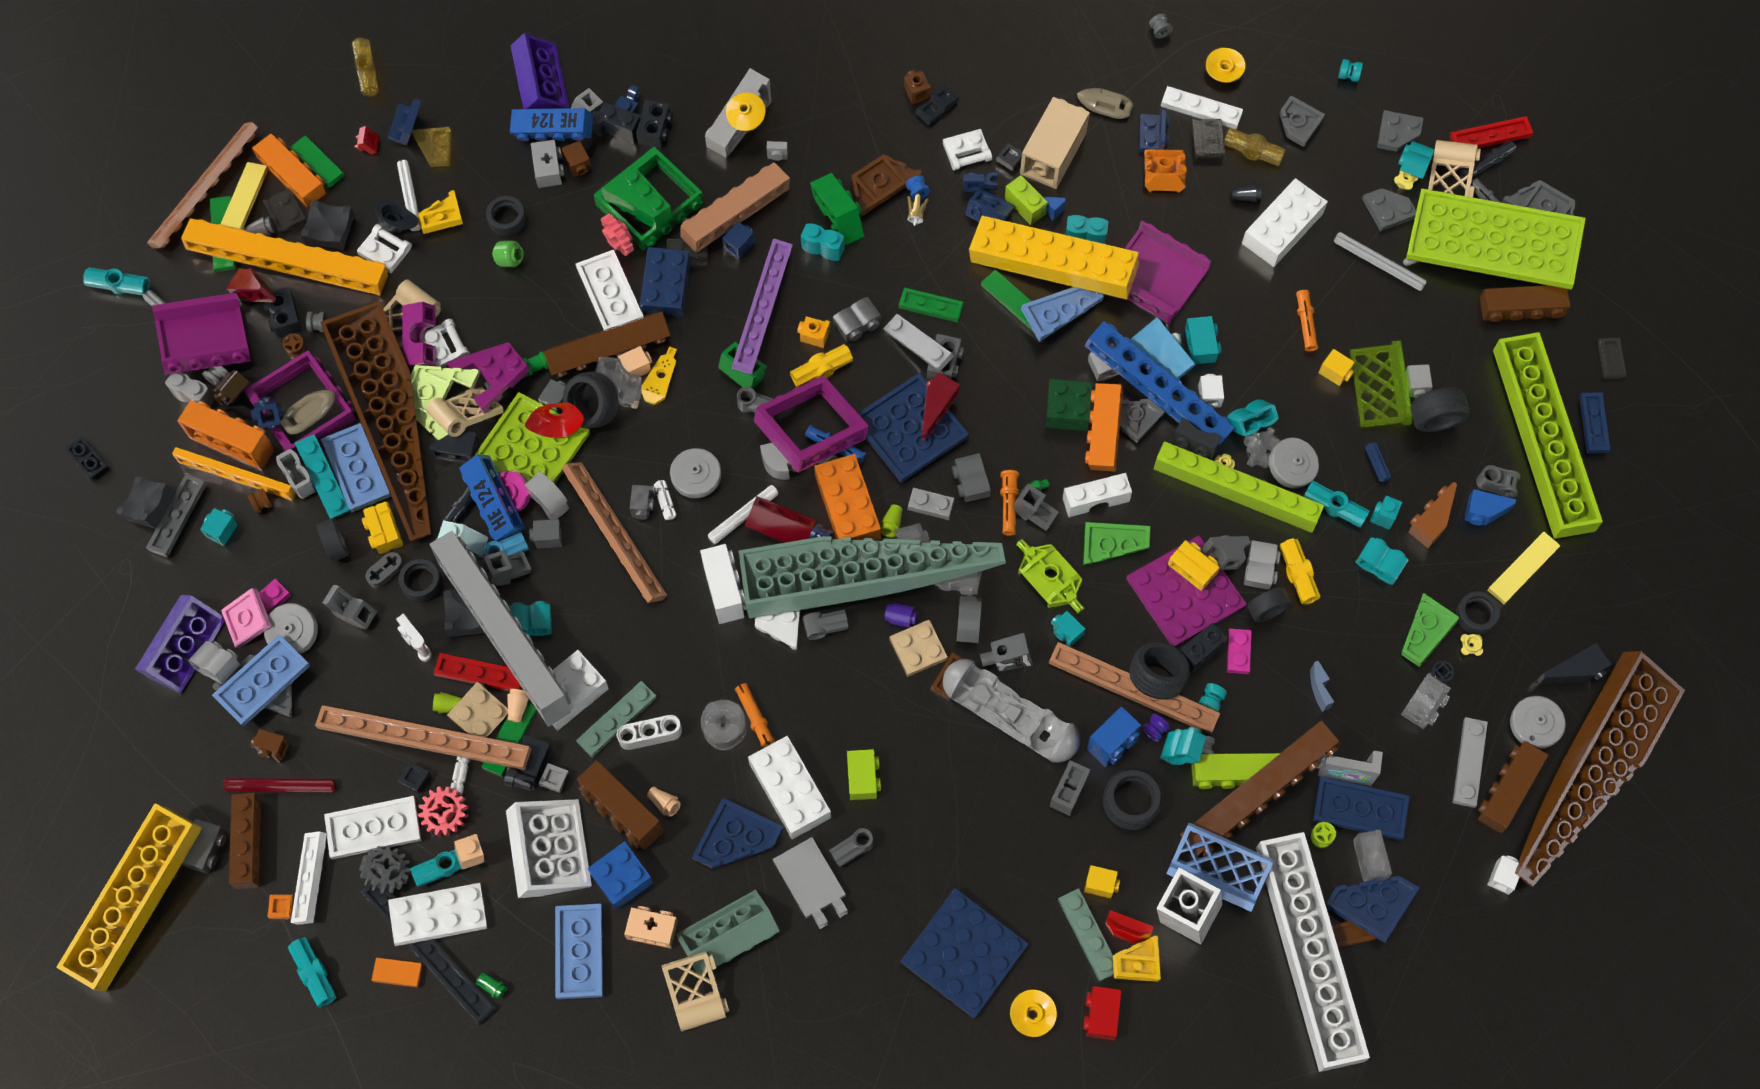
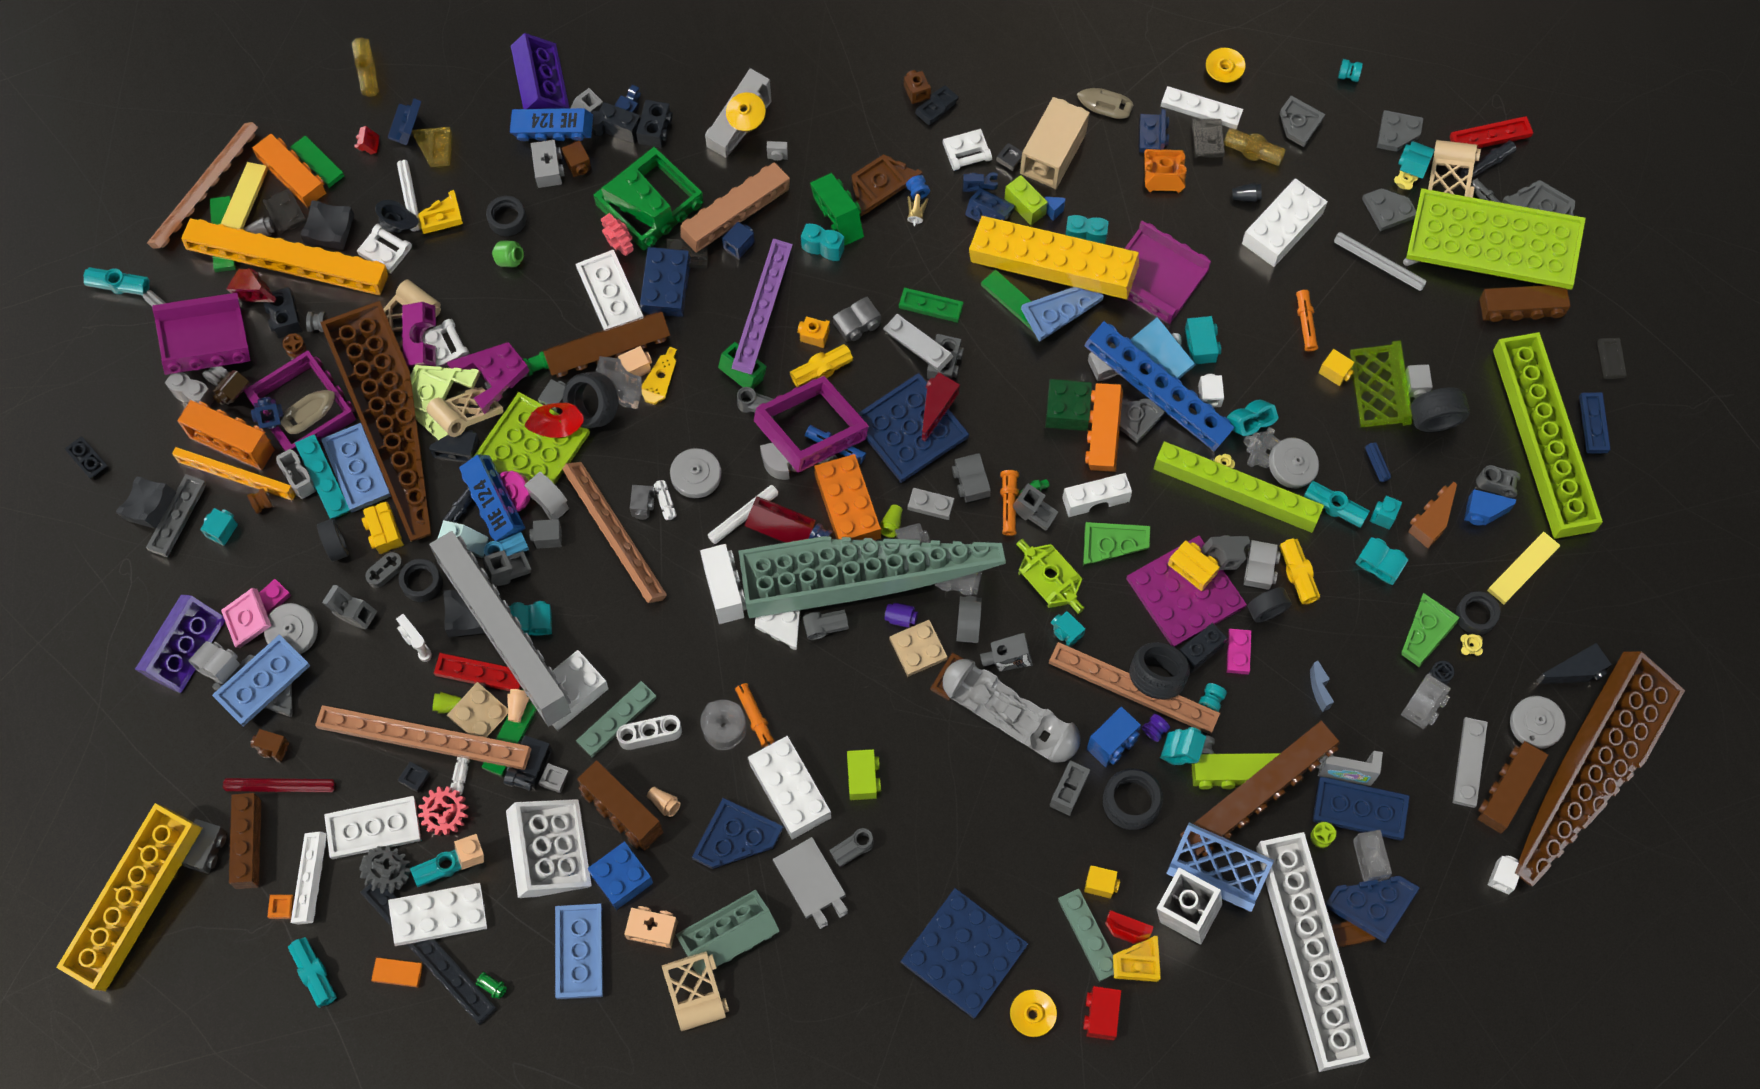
dark grey wheel [1149,14,1173,38] -> none
black brick [1172,418,1221,460] -> none

